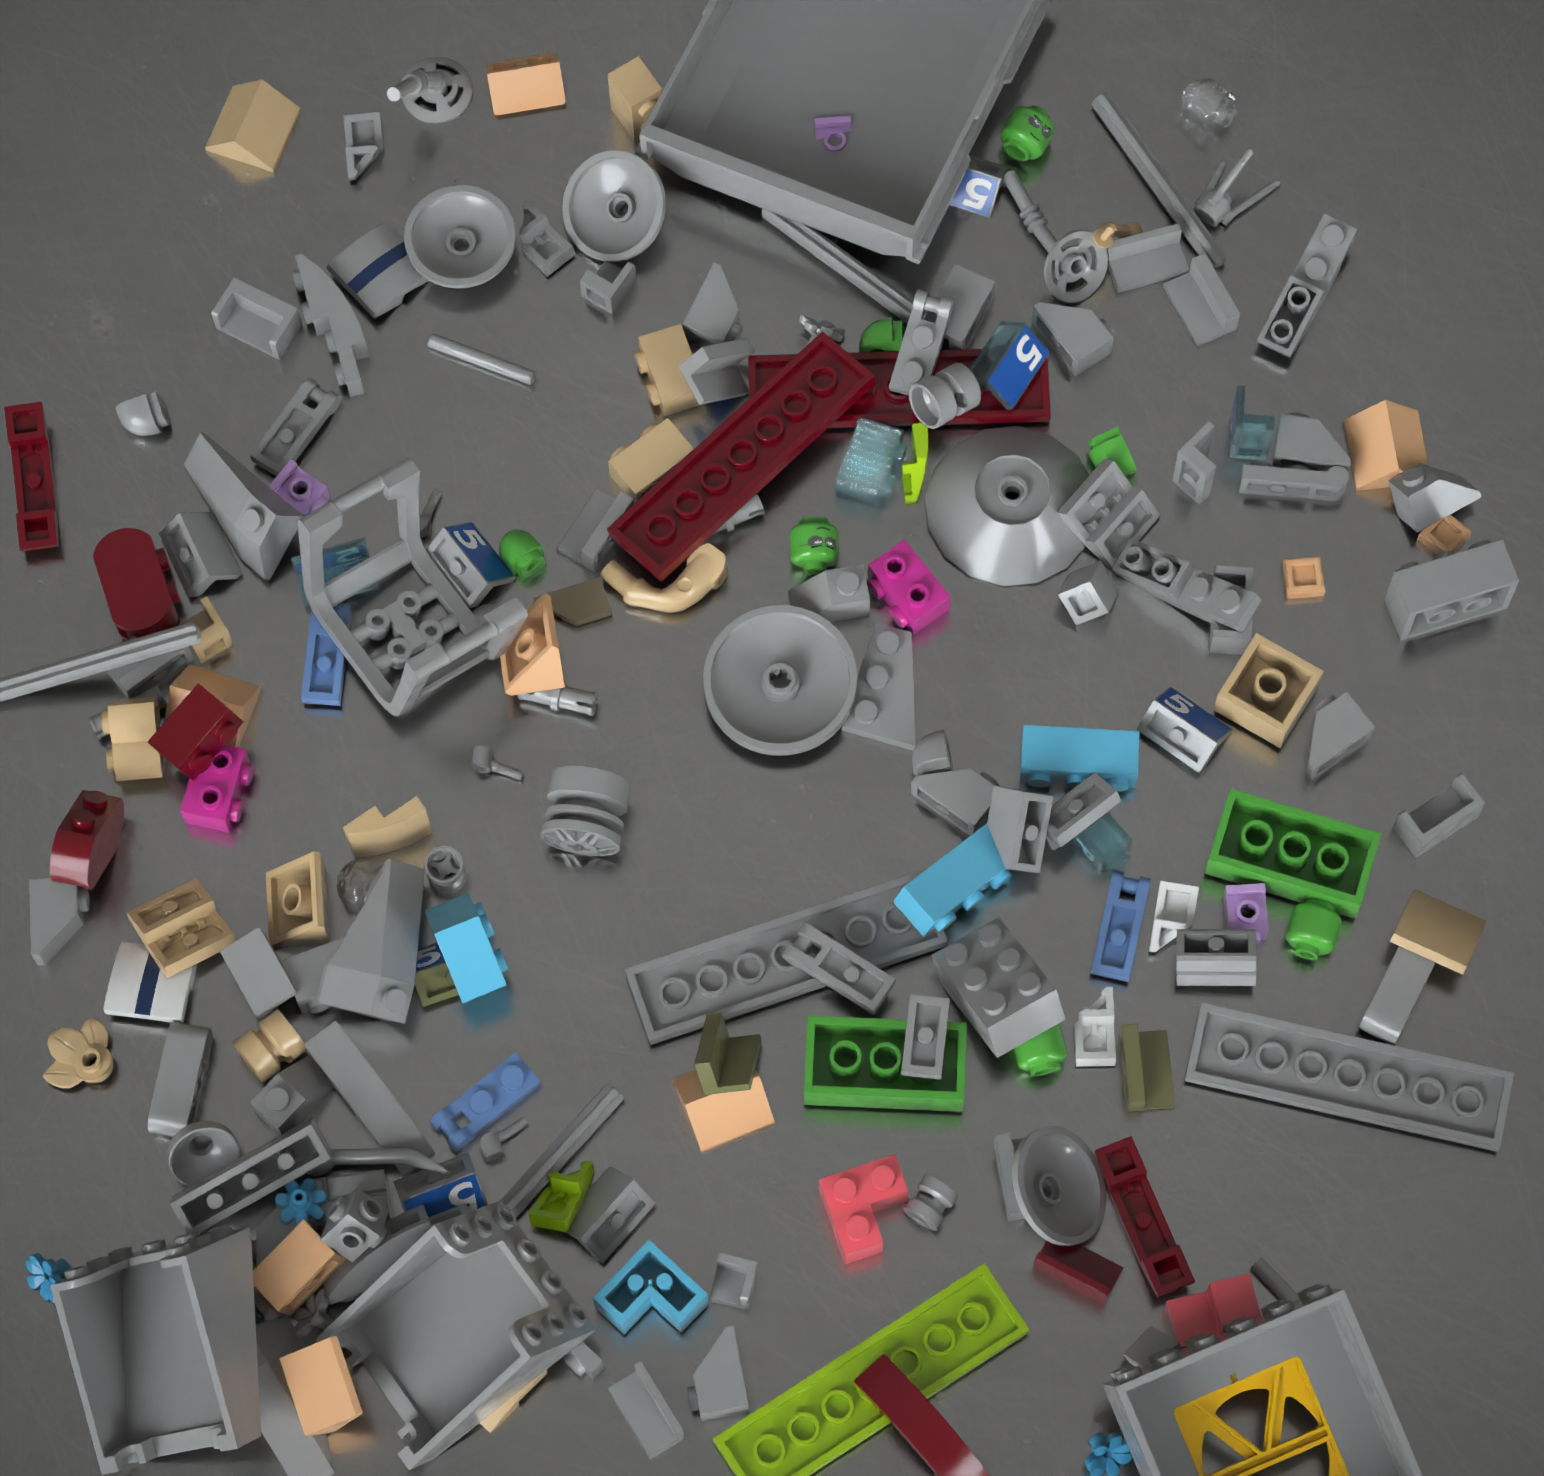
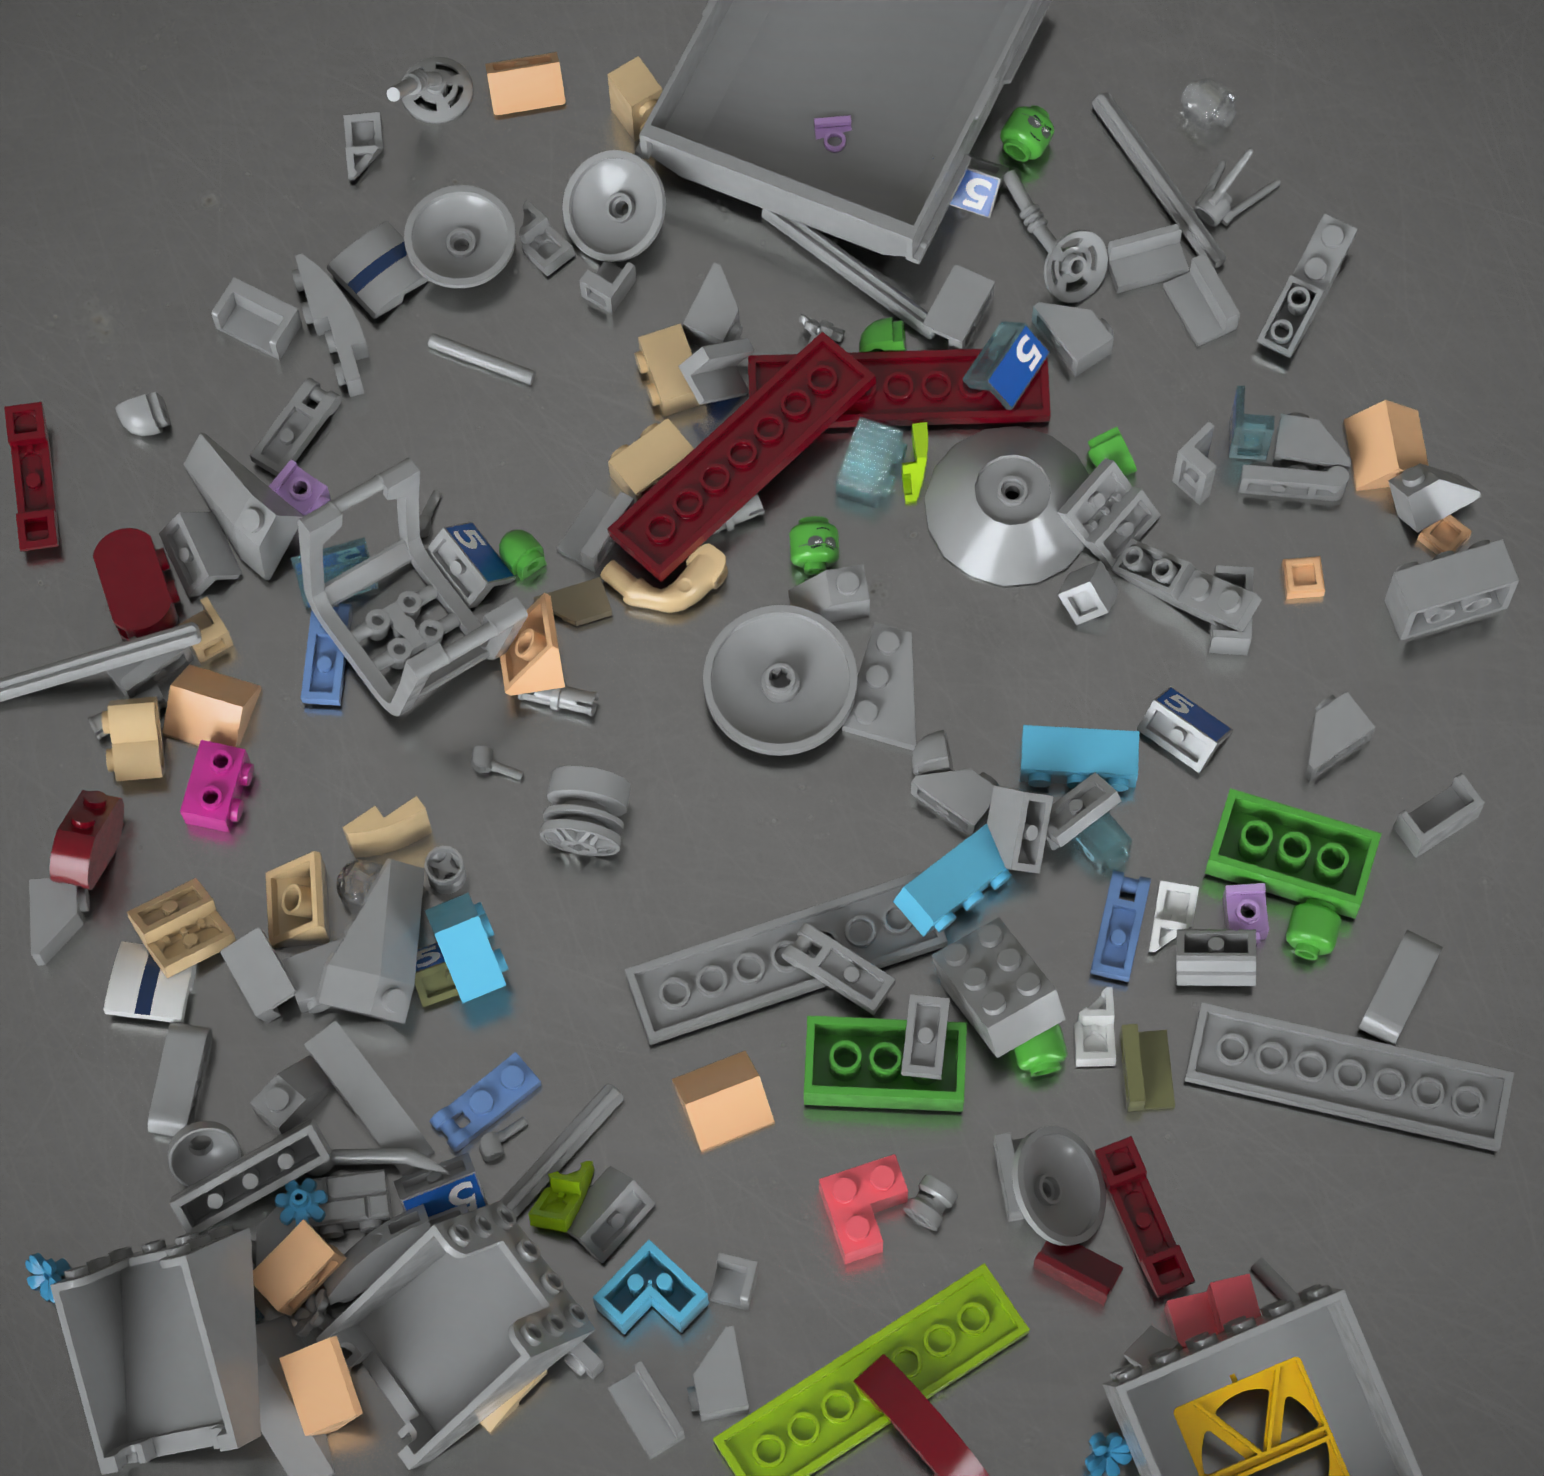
tan plate [43,1017,113,1089] -> none
dark red brick [148,683,244,781] -> none
tan slope [205,79,301,173] -> none
tan wheel [232,1009,307,1083] -> none
light grey brick [320,1188,389,1263] -> none
olive panel [694,1013,762,1095] -> none
dark pink brick [867,539,951,636] -> none
light grey plate [889,289,954,396] -> none
light grey wheel [909,363,981,429] -> none
tan piece [1092,222,1143,249] -> none
tan brick [1214,633,1324,749] -> none
tan slope [1390,889,1487,975] -> none

